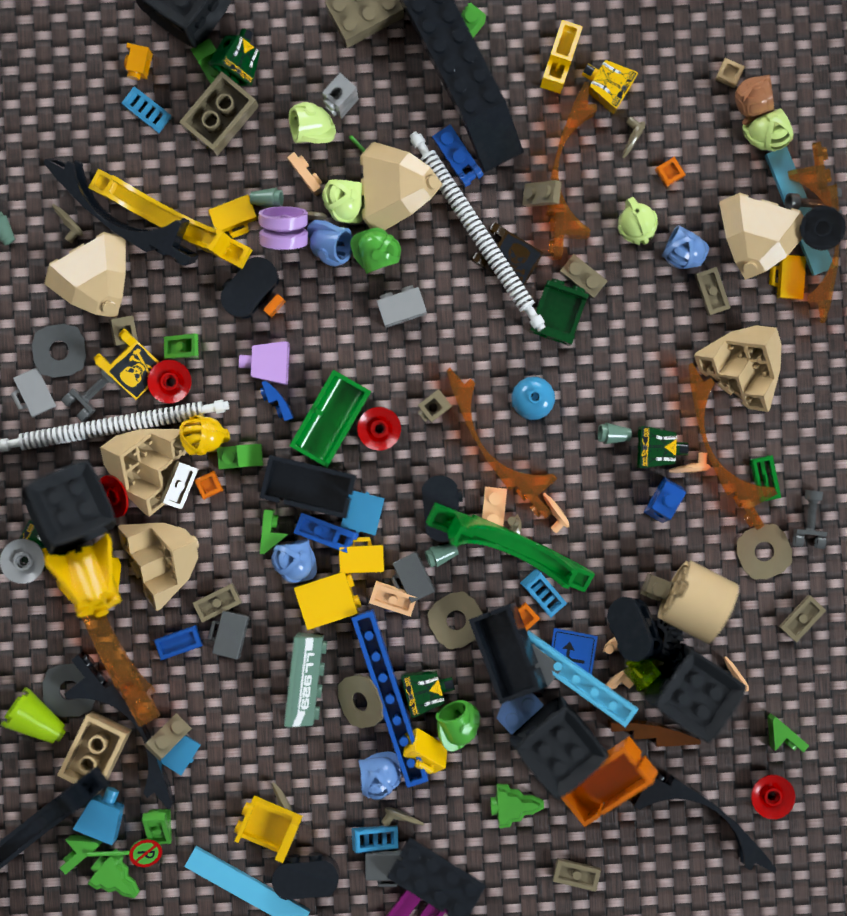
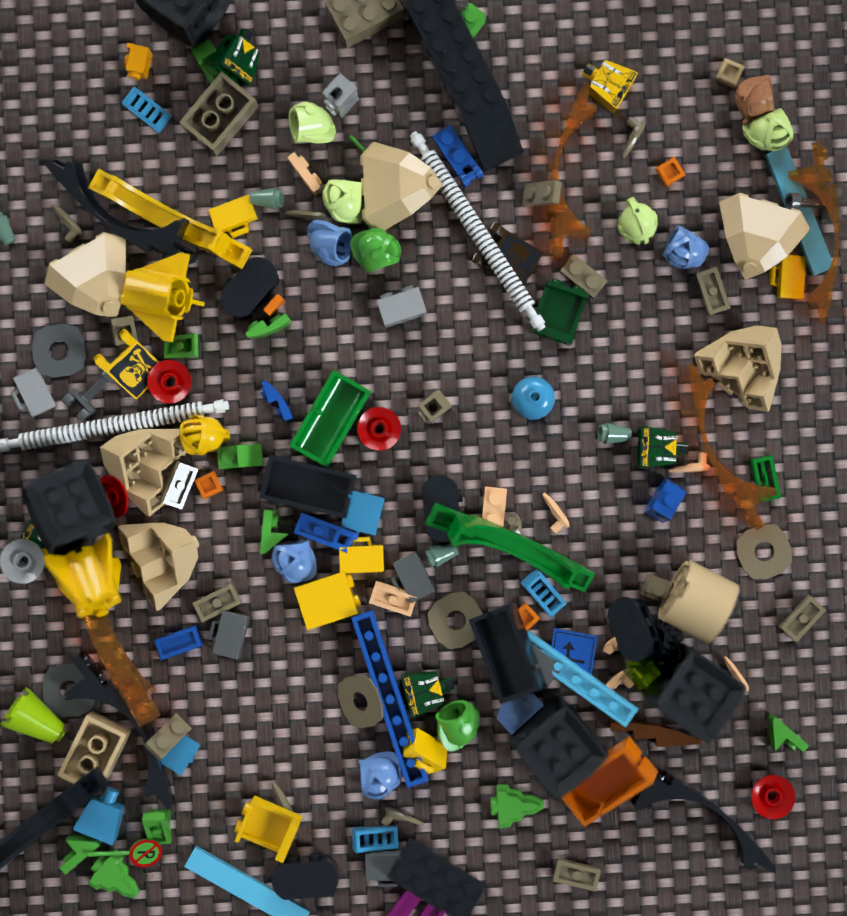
lavender torso [239,341,290,385] -> none
lavender wheel [259,206,308,250] -> none
sand green slope [284,632,328,727] -> none
clear orange slope [446,368,557,518] -> none
yellow slope [540,20,583,94] -> none
dark grey bar [792,490,827,549] -> none
black tile [800,205,846,251] -> none
none -> yellow brick [120,253,205,342]
none -> bright green slope [245,313,292,339]

